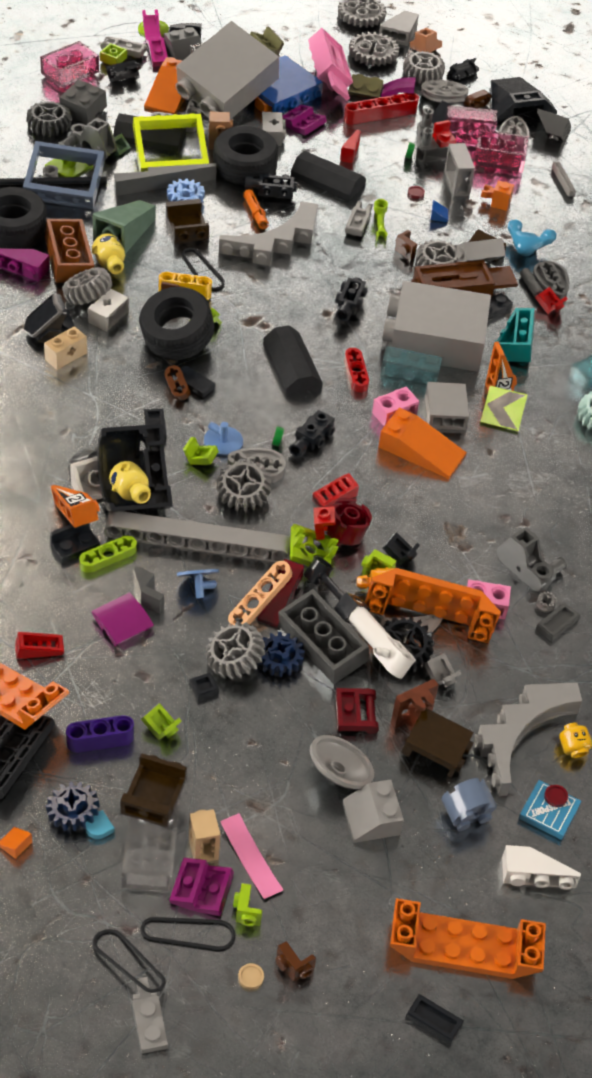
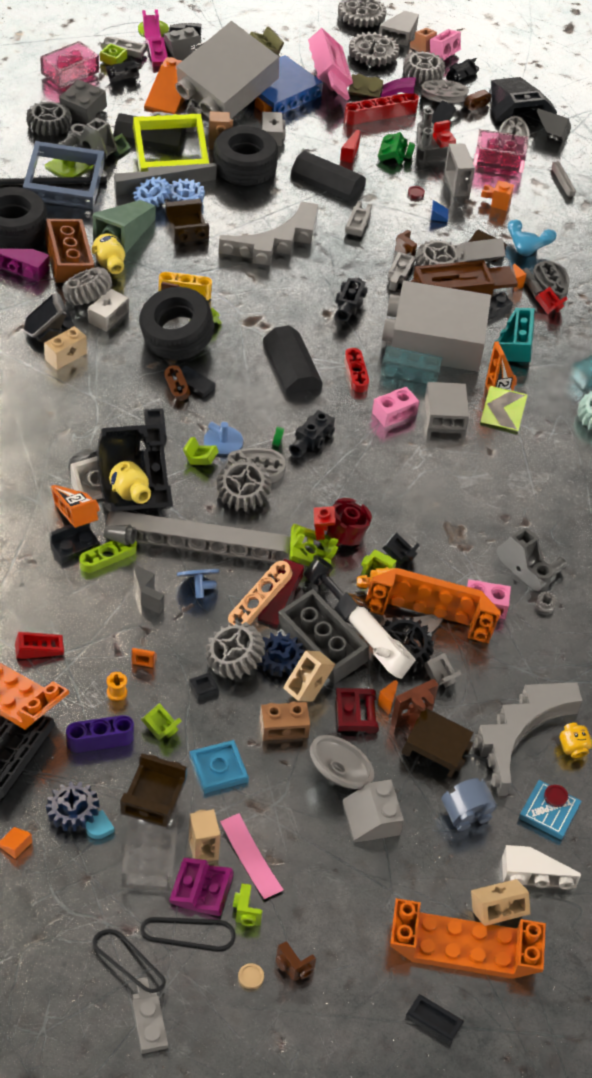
light grey bush [43,165,58,178] -> none
magenta slope [91,592,154,647] -> none
black piece [182,248,225,290] -> none
orange pin [243,189,269,230] -> none
black brick [245,173,297,199] -> none
magenta slope [282,104,327,135] -> none
red slope [312,473,359,507] -> none
lime brick [374,199,388,242] -> none
orange slope [378,407,467,479] -> none
clear pink brick [445,105,497,149] -> none
dark grey tile [536,602,581,642] -> none
none -> dark grey cone [103,524,137,546]
none -> light orange bush [106,672,127,702]
none -> orange slope [132,648,157,668]
none -> light blue gear [133,177,172,207]
none -> dark azure tile [189,740,249,794]
none -> medium nougat brick [260,701,310,741]
none -> tan brick [283,651,336,702]
none -> green bracket [377,132,408,165]
none -> orange slope [378,680,398,714]
none -> light grey hinge [387,252,416,291]
none -> bright pink brick [430,29,461,61]
none -> tan brick [471,879,531,926]
none -> orange slope [512,264,526,291]

